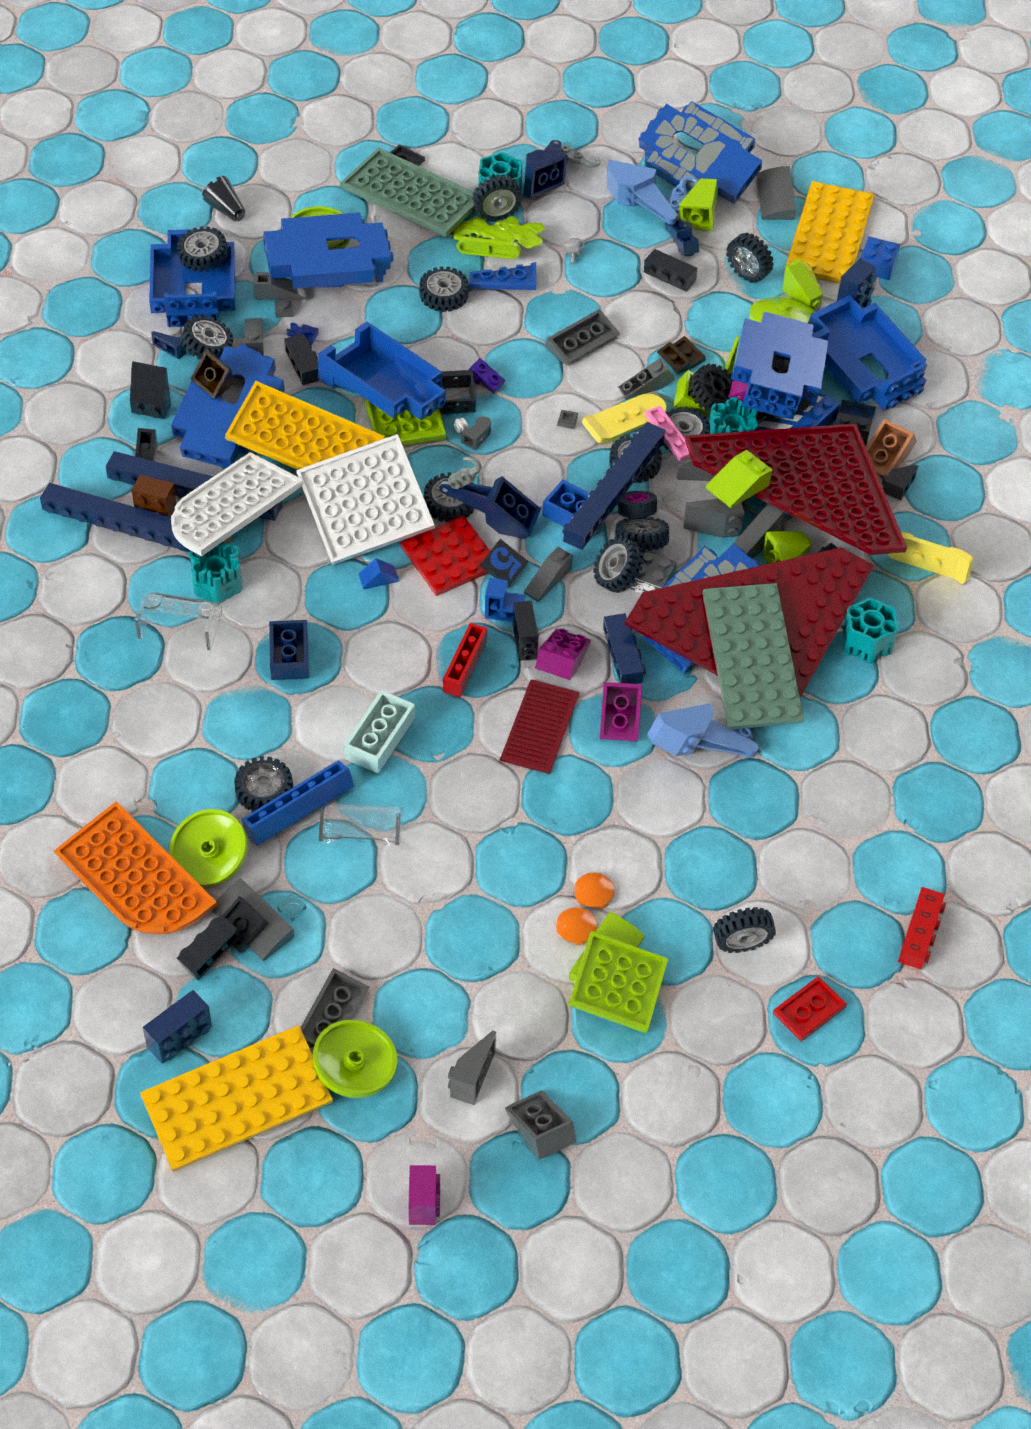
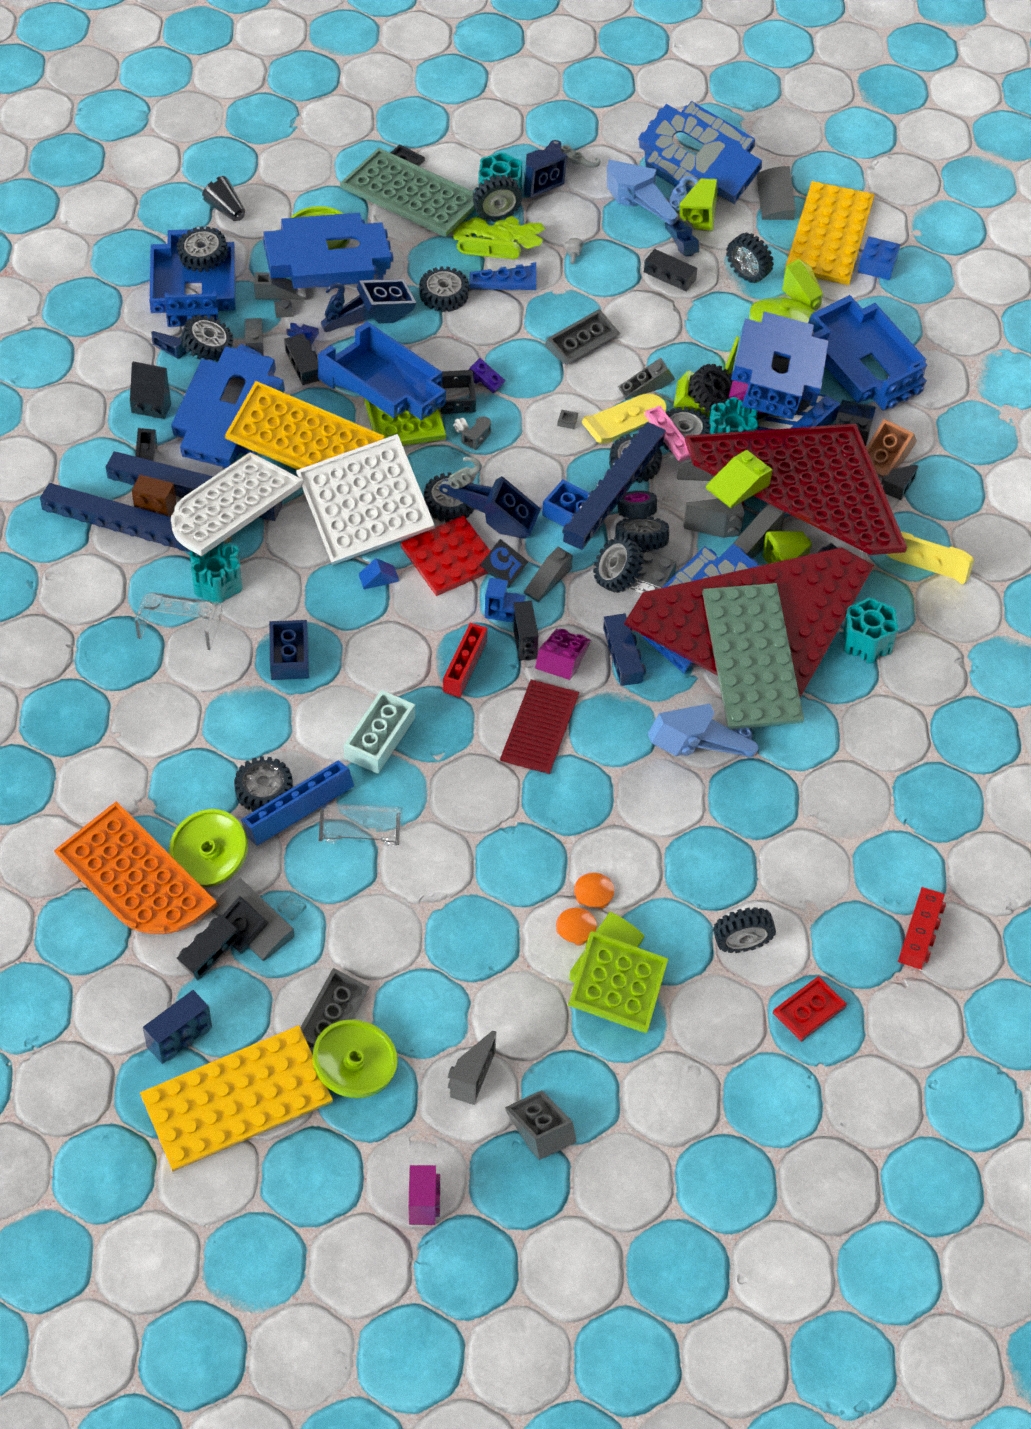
dark brown slope [191,349,234,399] -> none
magenta slope [599,682,642,742] -> none
dark brown slope [657,336,706,374] -> none
dark blue brick [837,258,877,309] -> none
none -> dark blue slope [321,279,416,332]

